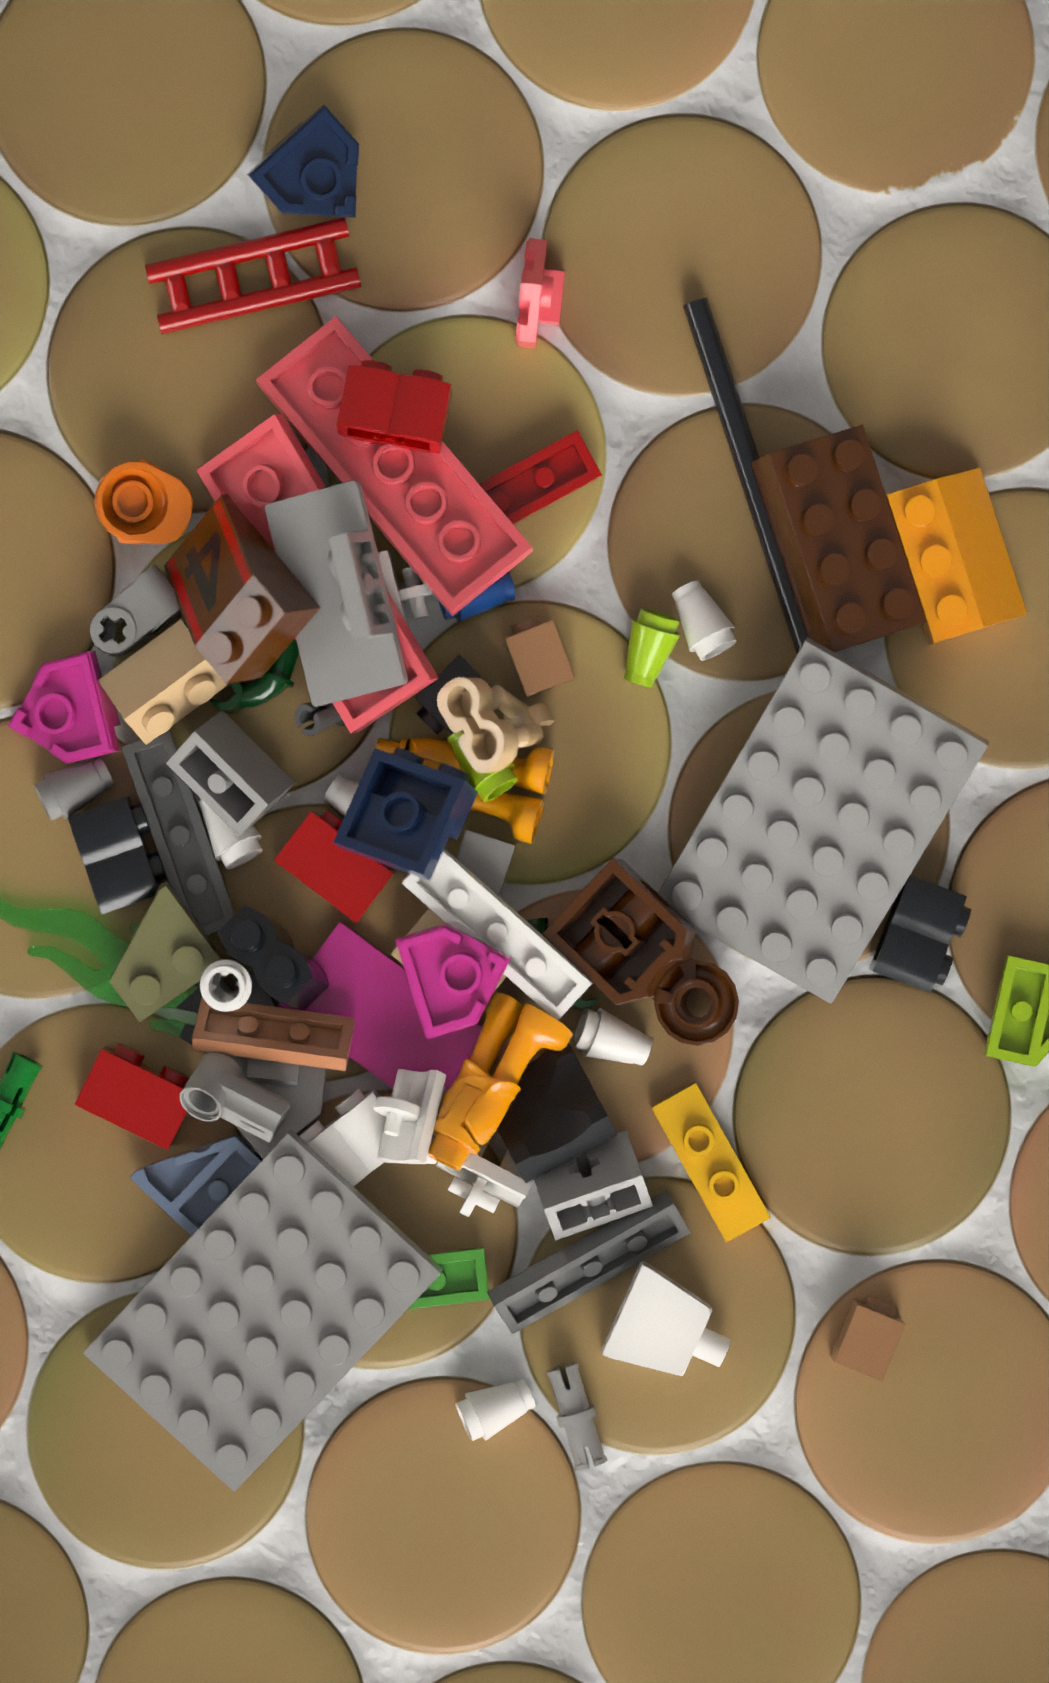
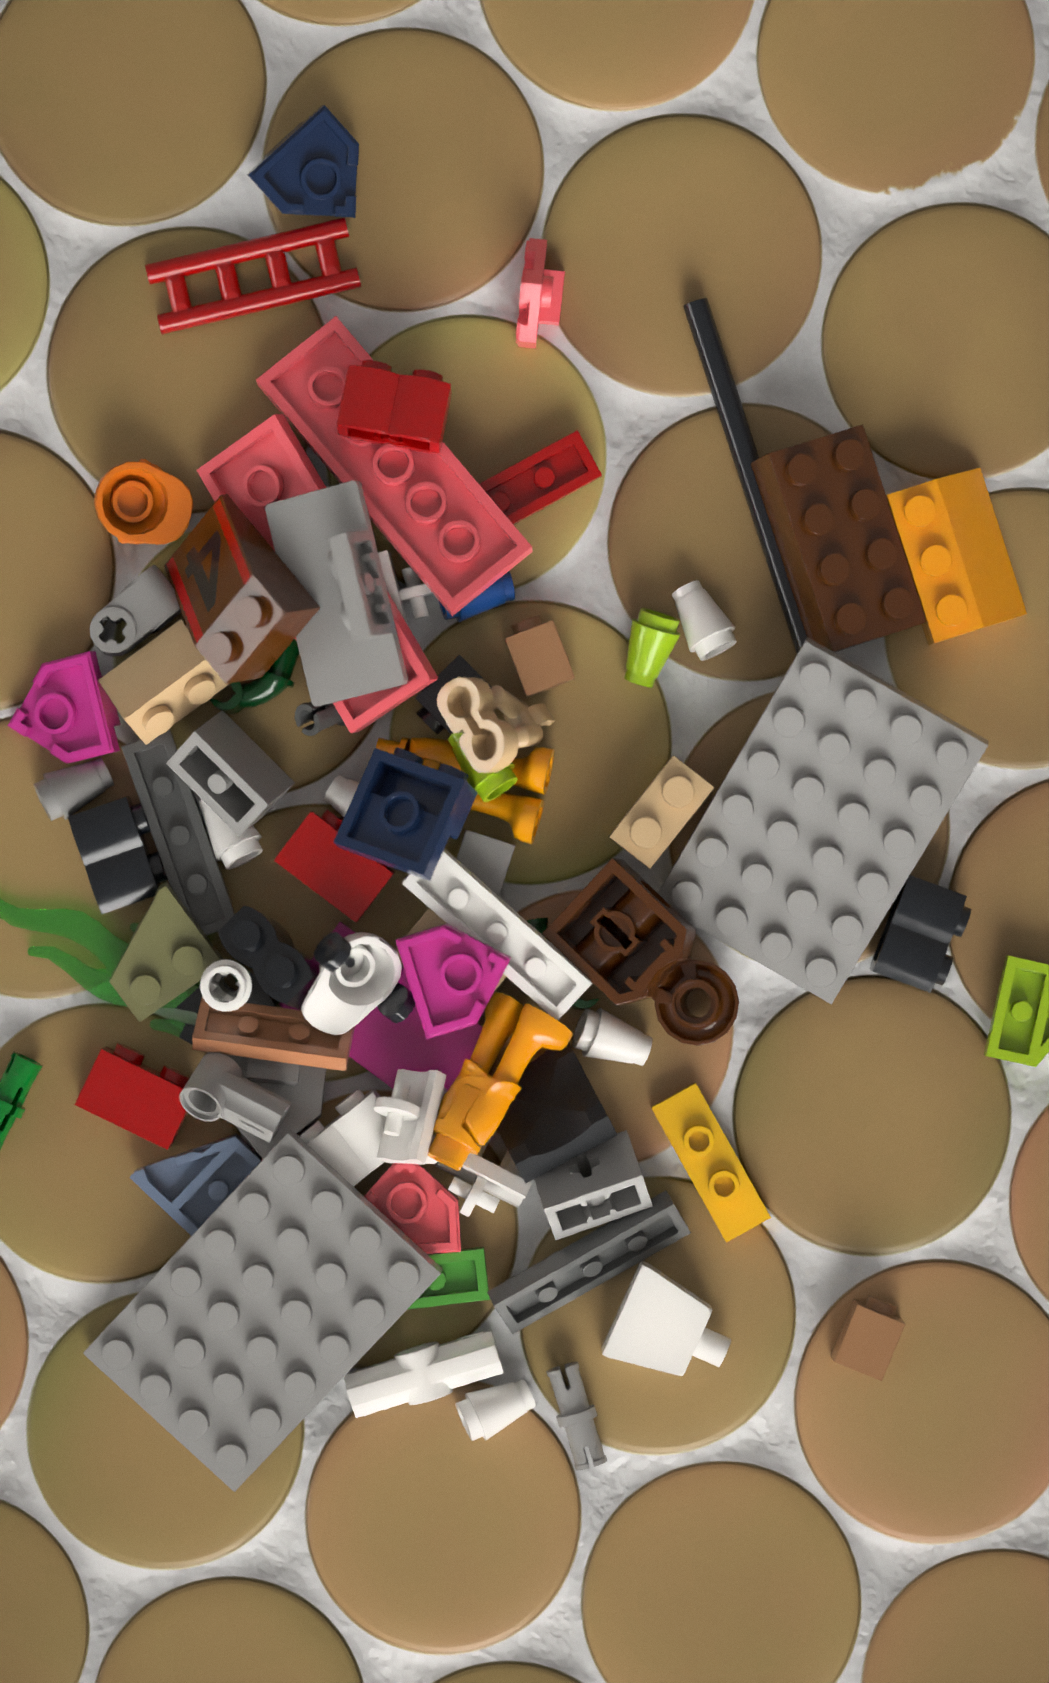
none -> white cap [302,932,415,1035]
none -> white piece [344,1329,504,1418]
none -> coral plate [364,1163,462,1254]
none -> tan brick [608,755,714,869]

